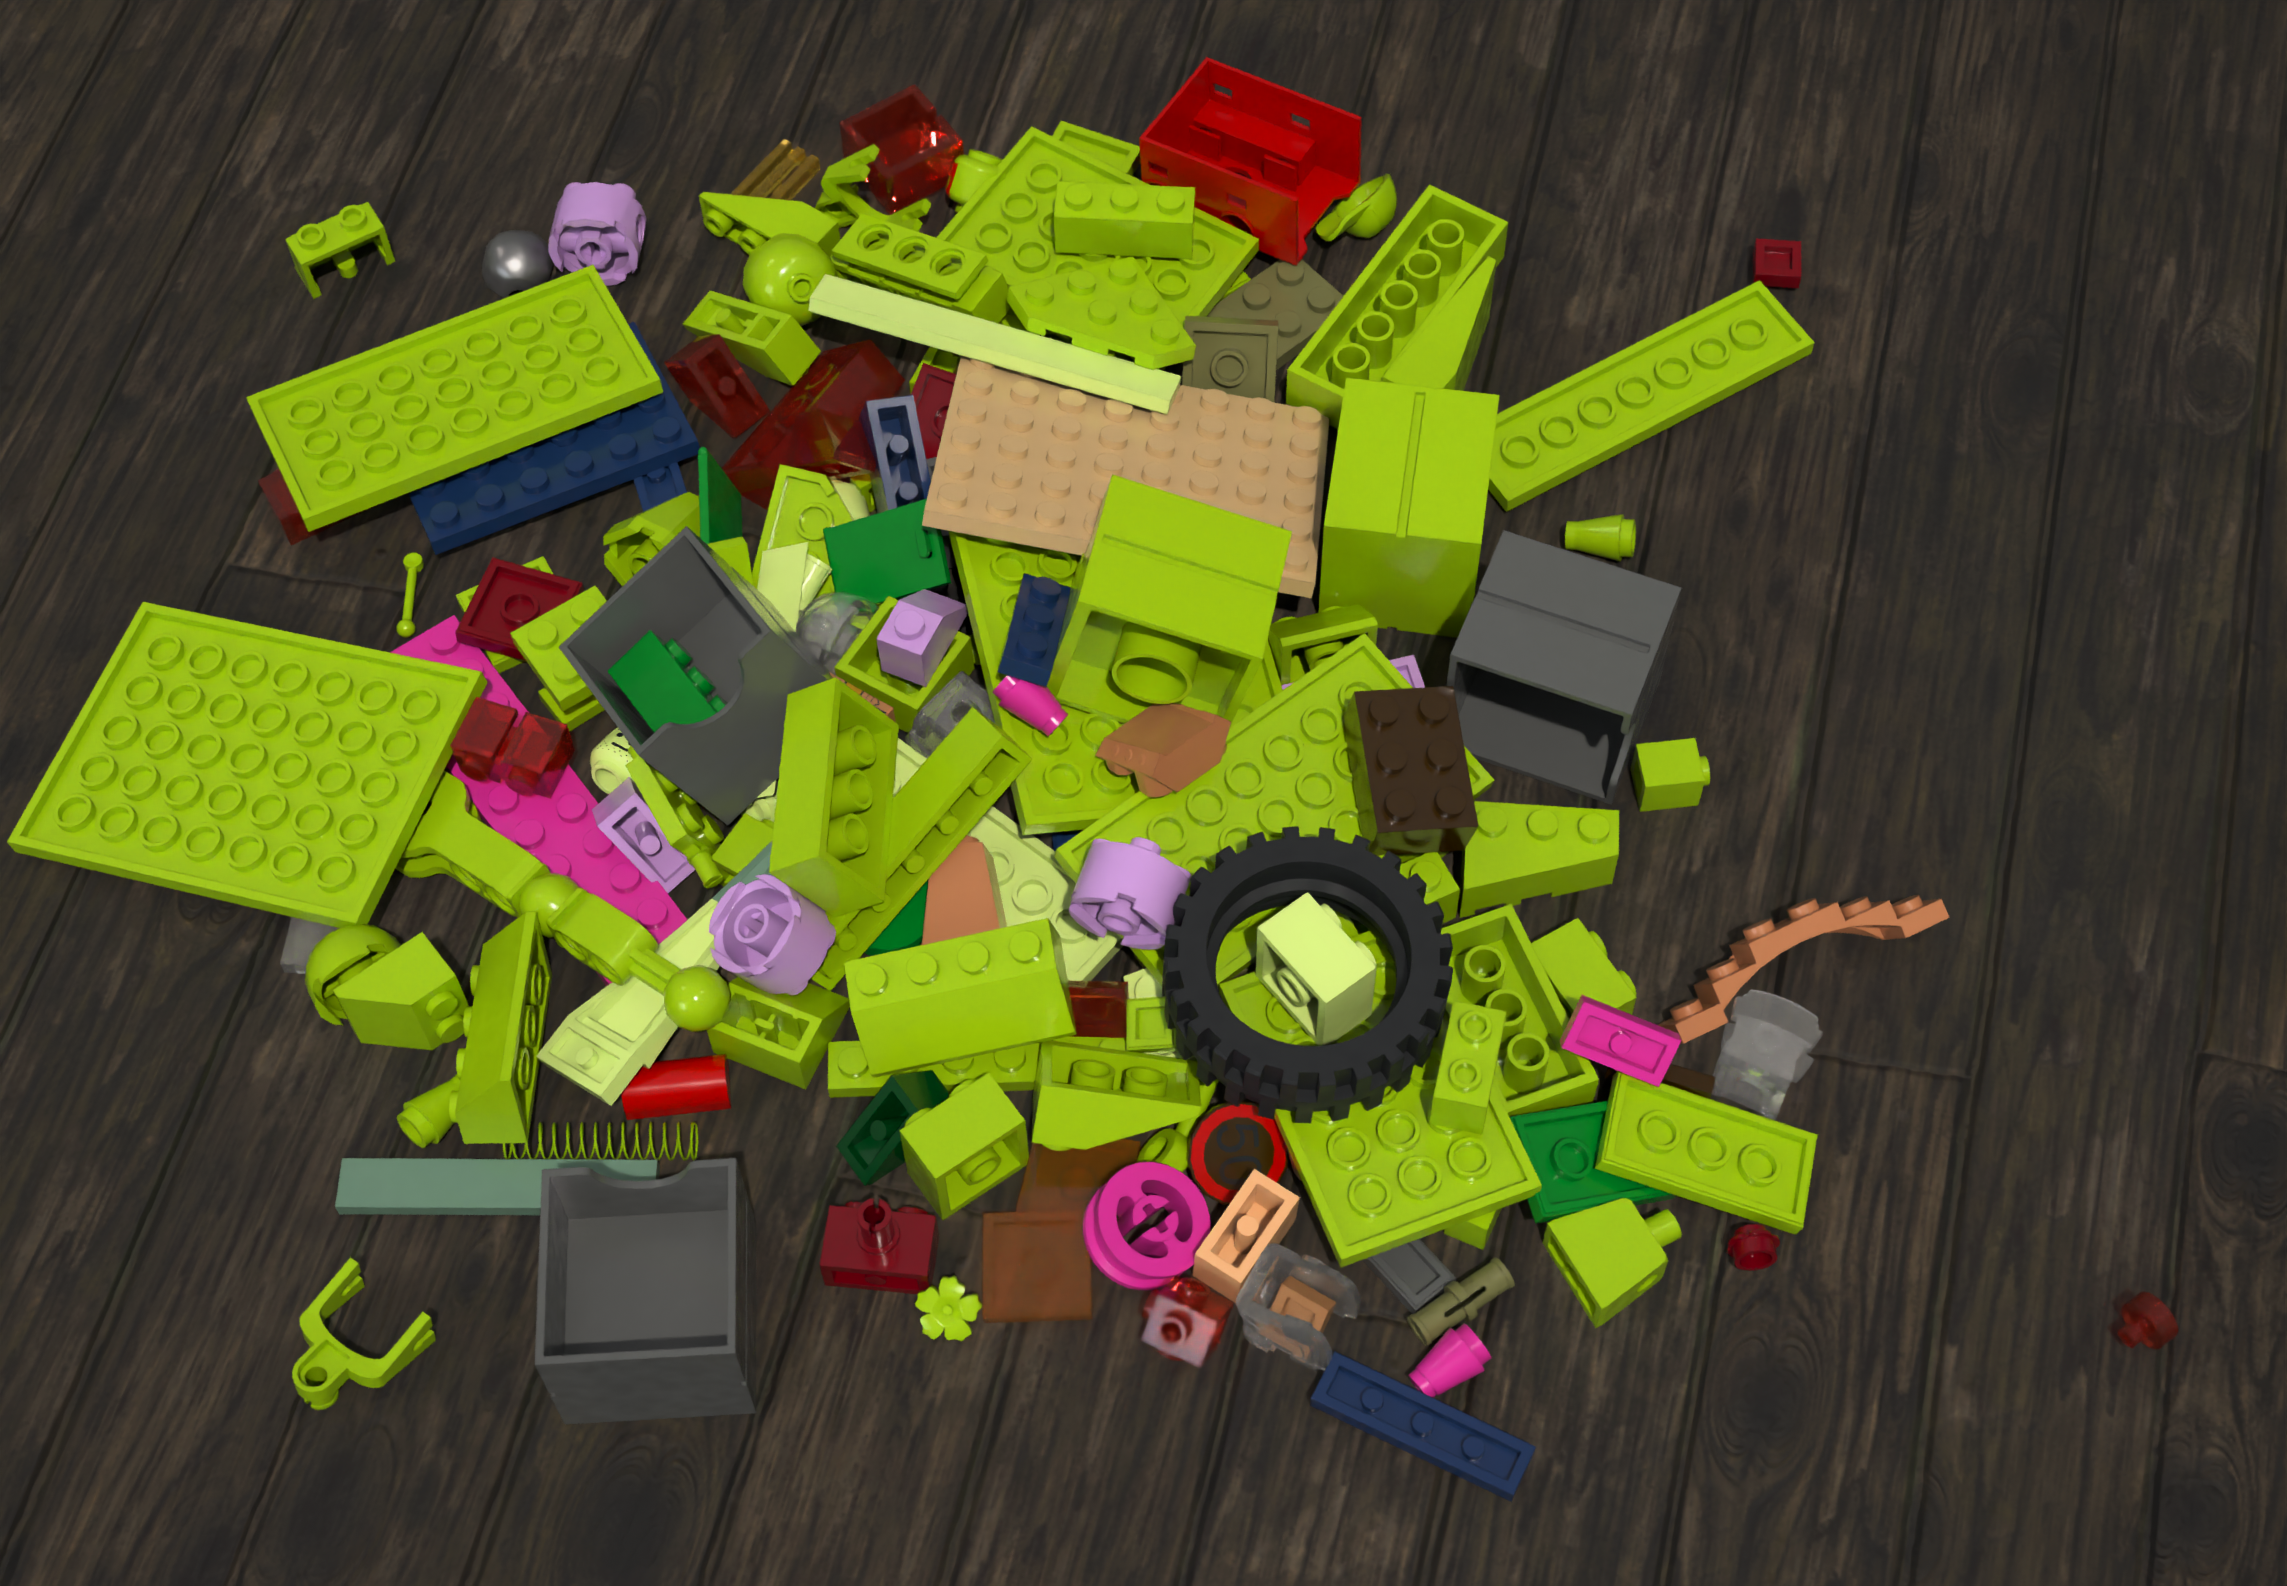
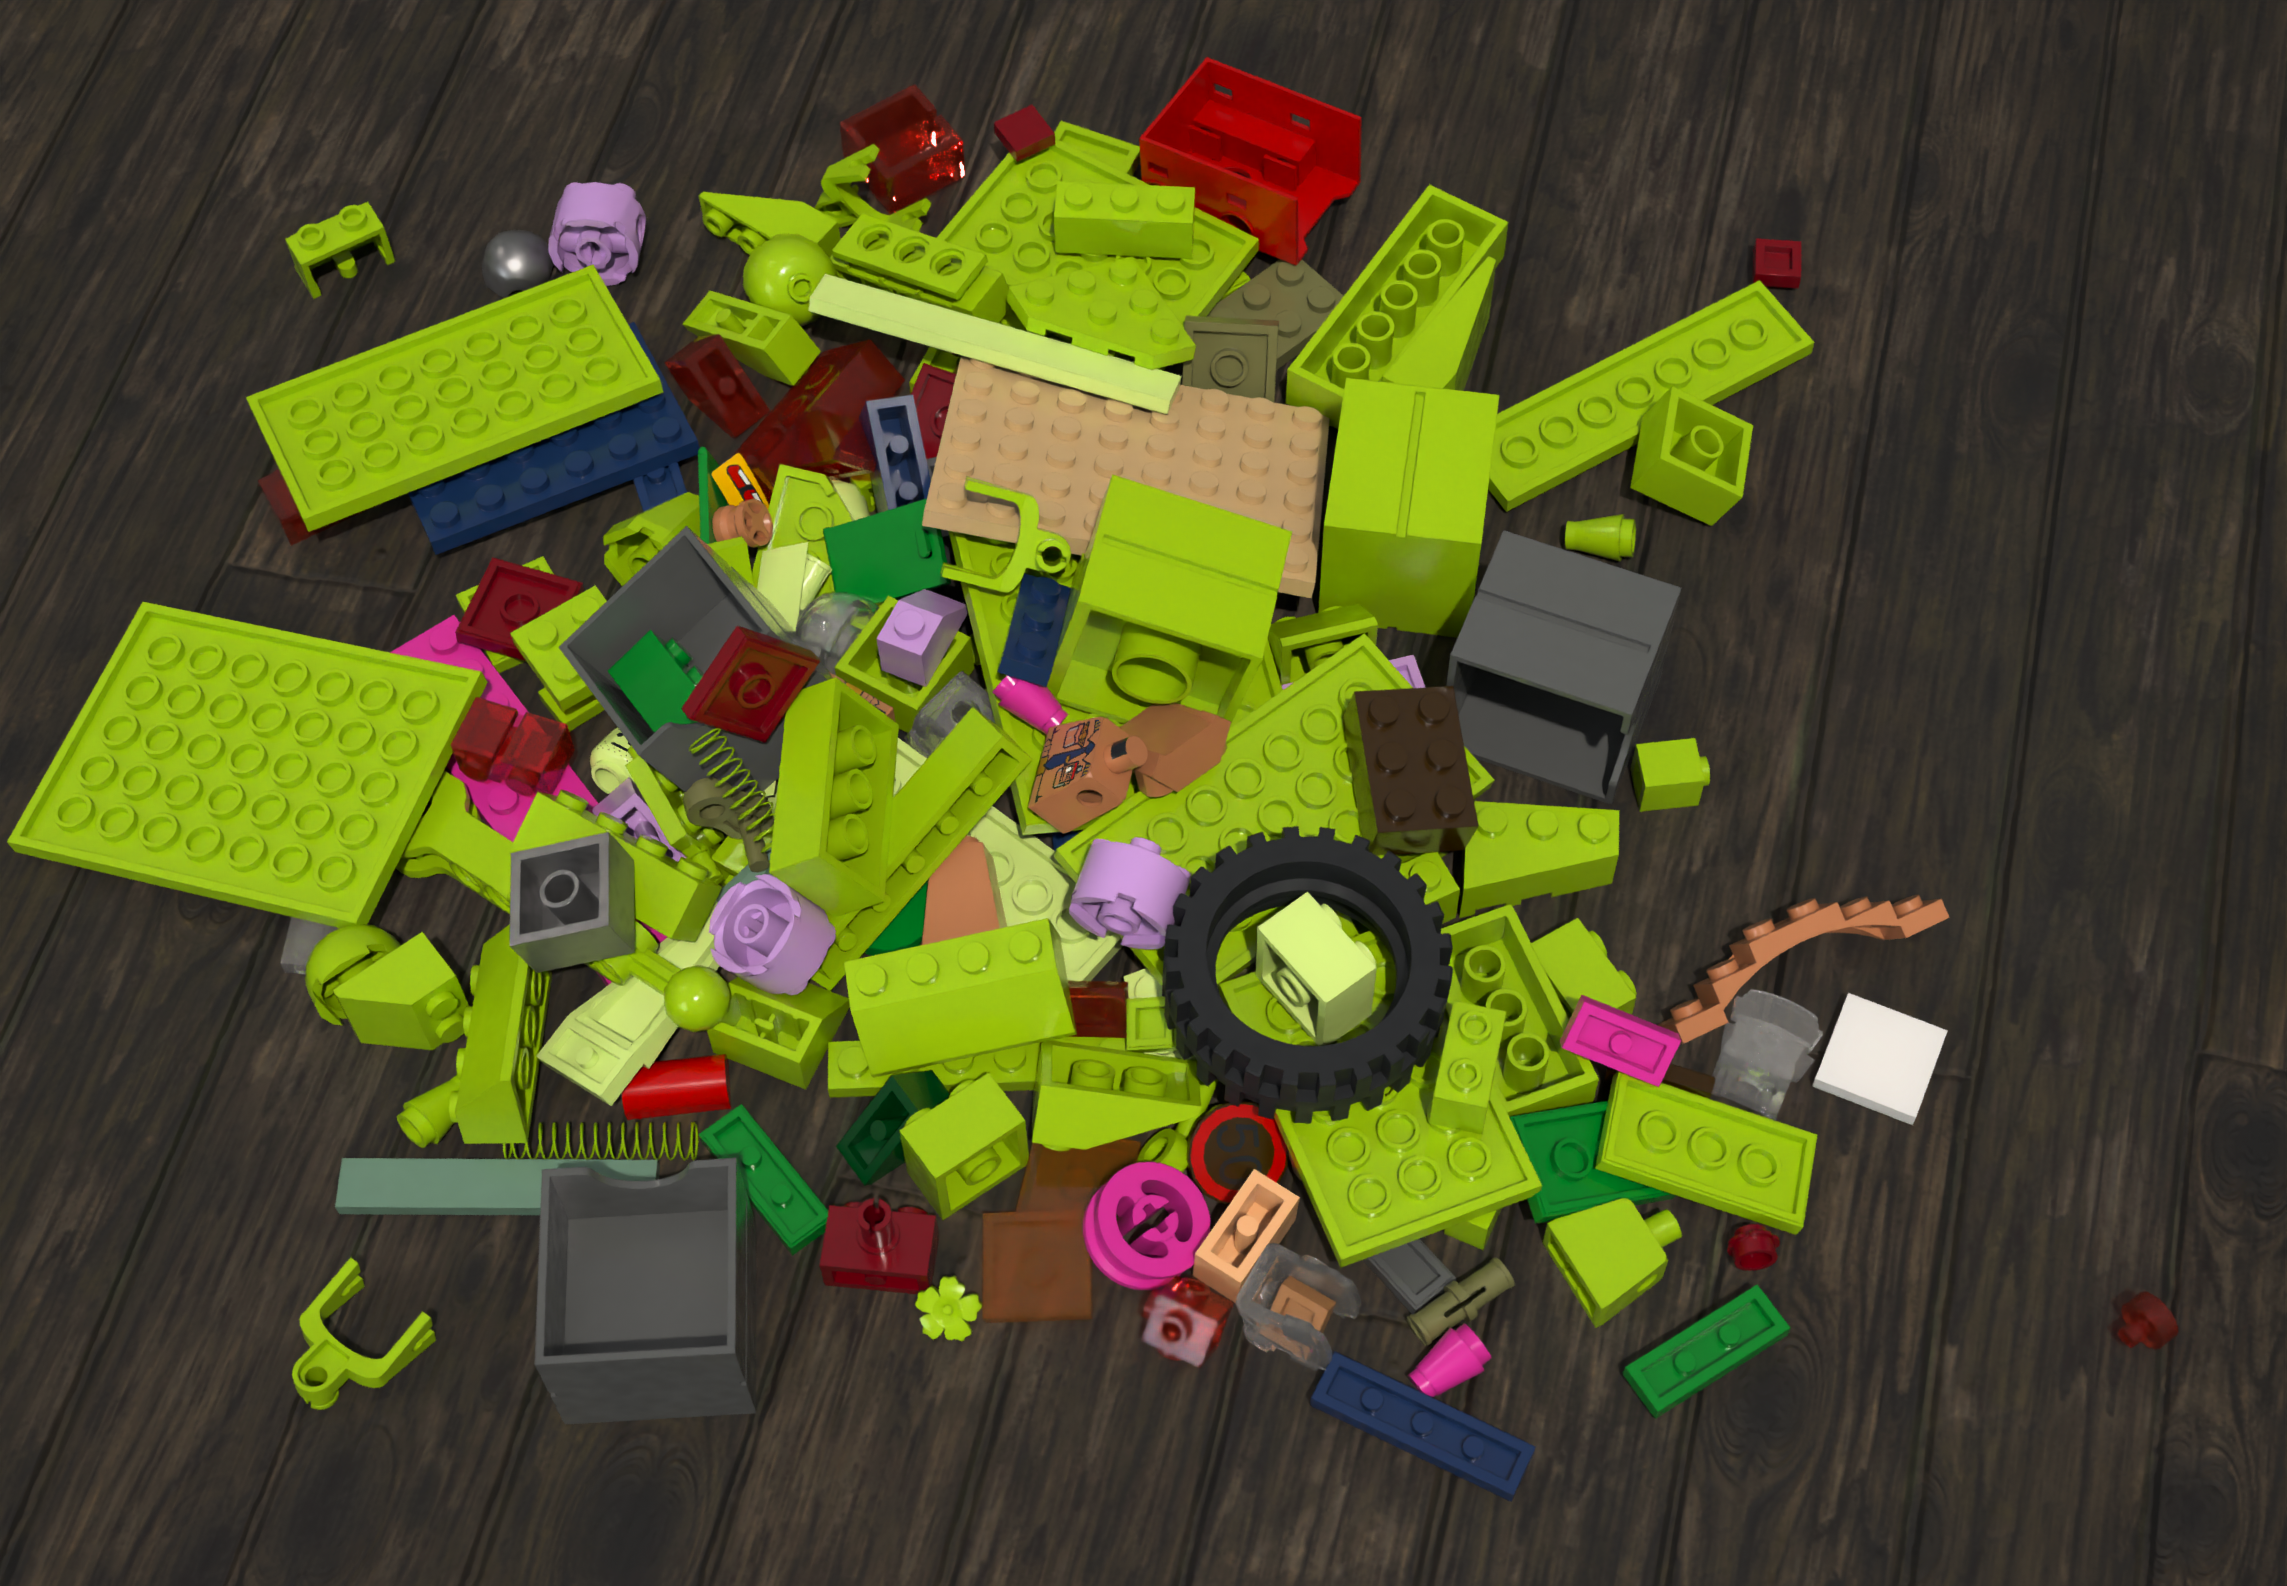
lime hinge [396,552,424,638] -> none
clear yellow tile [731,139,821,200] -> none
lime head [946,149,1006,212] -> none
lime cap [1316,174,1397,241] -> none
none -> flat silver brick [509,832,634,973]
none -> lime brick [511,789,722,942]
none -> dark red tile [681,625,820,742]
none -> olive piece [683,777,774,872]
none -> lime piece [689,728,775,864]
none -> green tile [699,1104,828,1256]
none -> yellow sticker [711,453,769,509]
none -> nougat wheel [712,499,773,548]
none -> lime piece [940,476,1071,592]
none -> dark red tile [994,105,1055,162]
none -> nougat torso [1028,717,1148,834]
none -> green plate [1623,1284,1791,1419]
none -> lime brick [1630,386,1753,526]
none -> white tile [1813,993,1948,1125]

